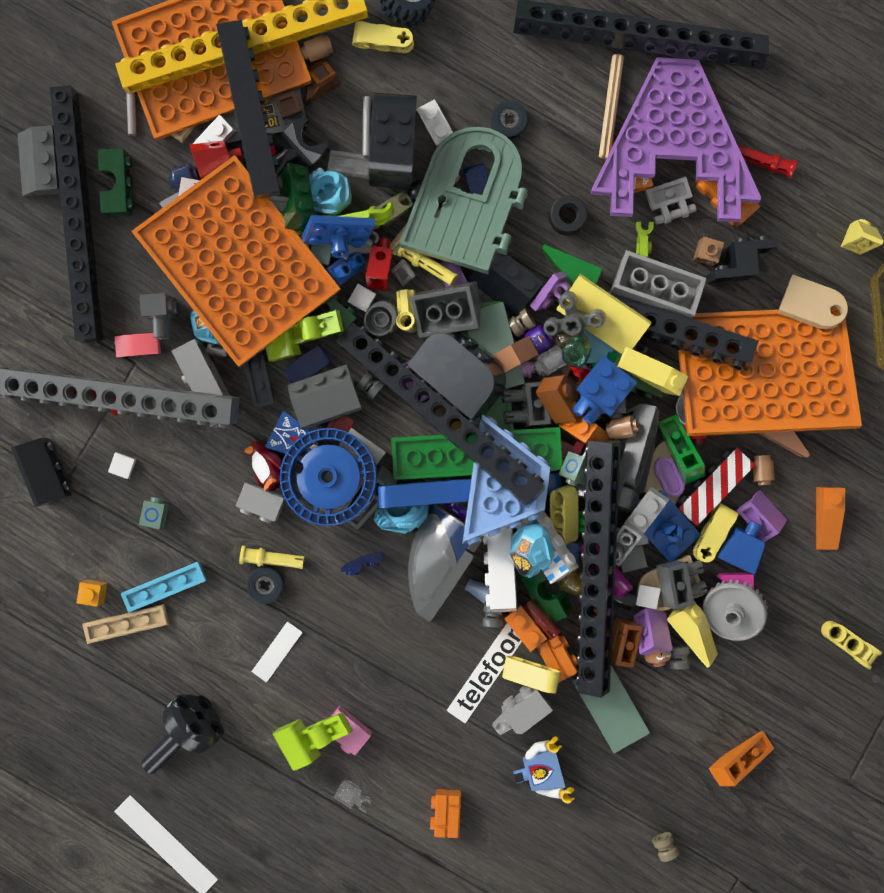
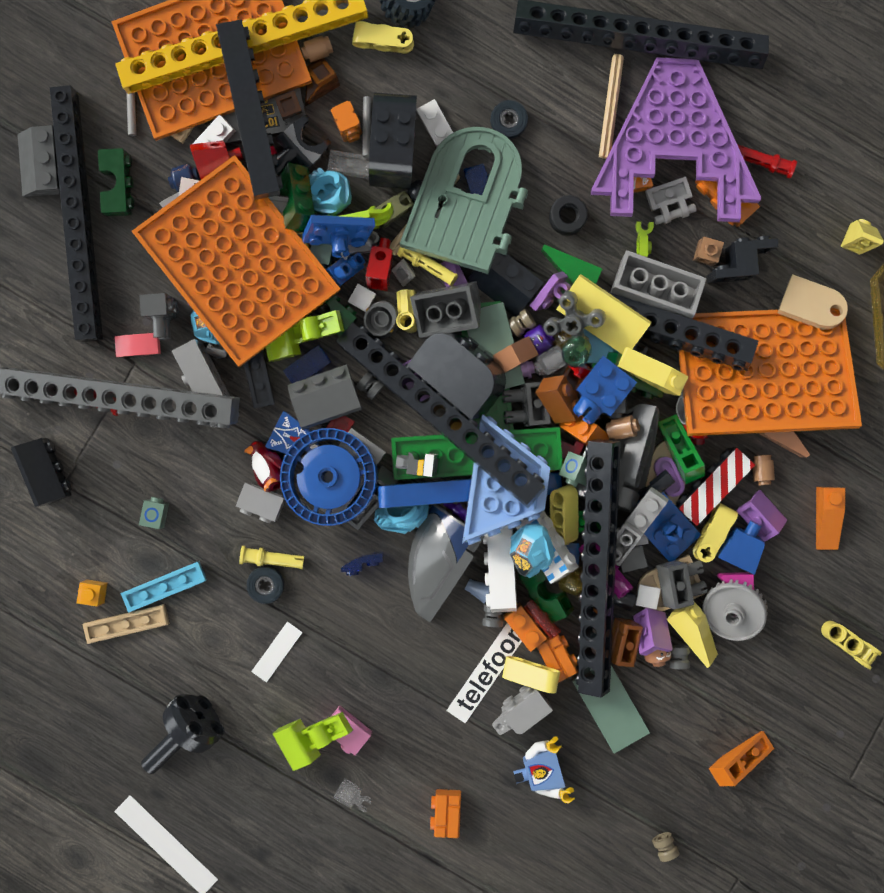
white tile [108,452,136,479] -> none
none -> orange brick [331,101,362,143]
none -> dark grey hips [396,452,439,477]
none -> black bar [638,469,675,498]

